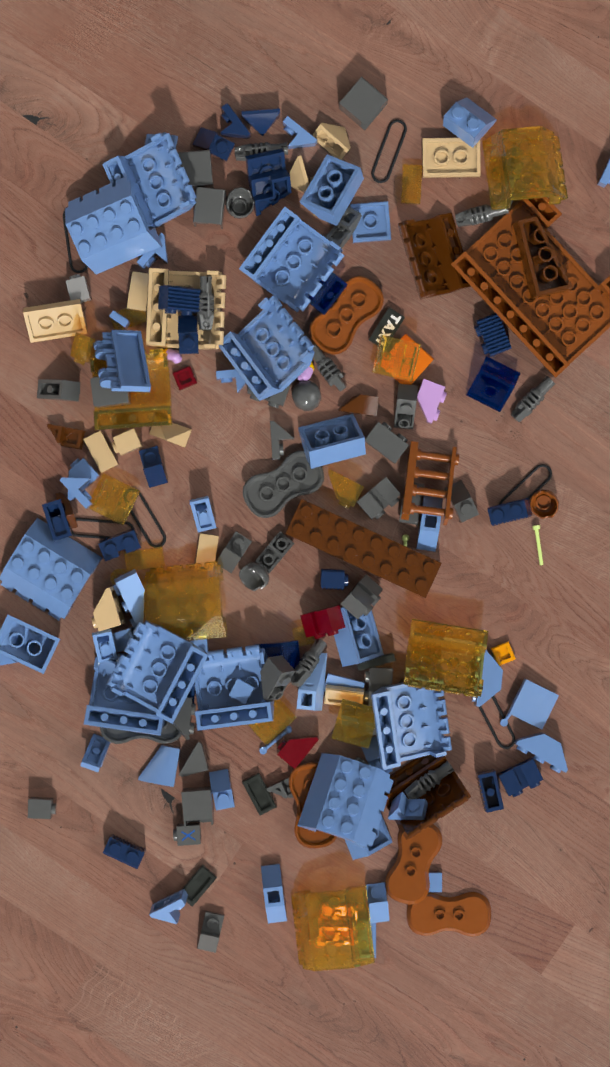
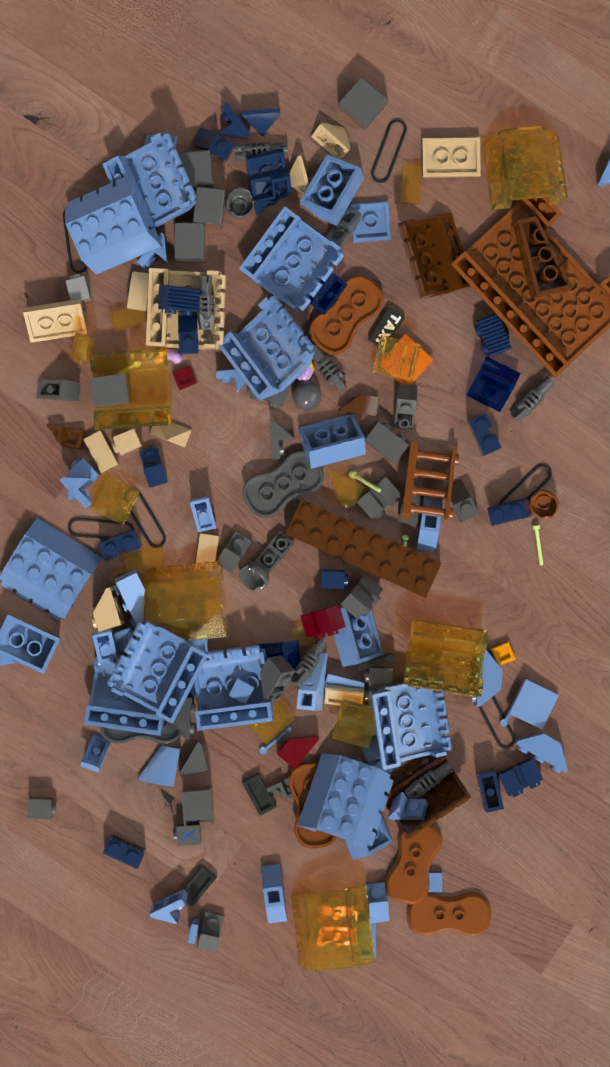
dark blue slope [42,499,72,541] -> none
reddish brown slope [55,492,78,529] -> none
medium blue hinge [93,330,151,392] -> none
medium blue tile [109,311,130,329] -> none
medium blue slope [209,769,235,810] -> none
medium blue slope [283,116,318,149] -> none
lavender slope [417,379,447,424] -> none
medium blue slope [443,97,497,148] -> none
dark grey hinge [455,202,509,227] -> none
none -> dark grey piece [175,223,205,262]
none -> medium blue tile [187,917,200,944]
none -> yellowish green piece [349,470,381,492]
none -> dark blue brick [467,413,502,456]

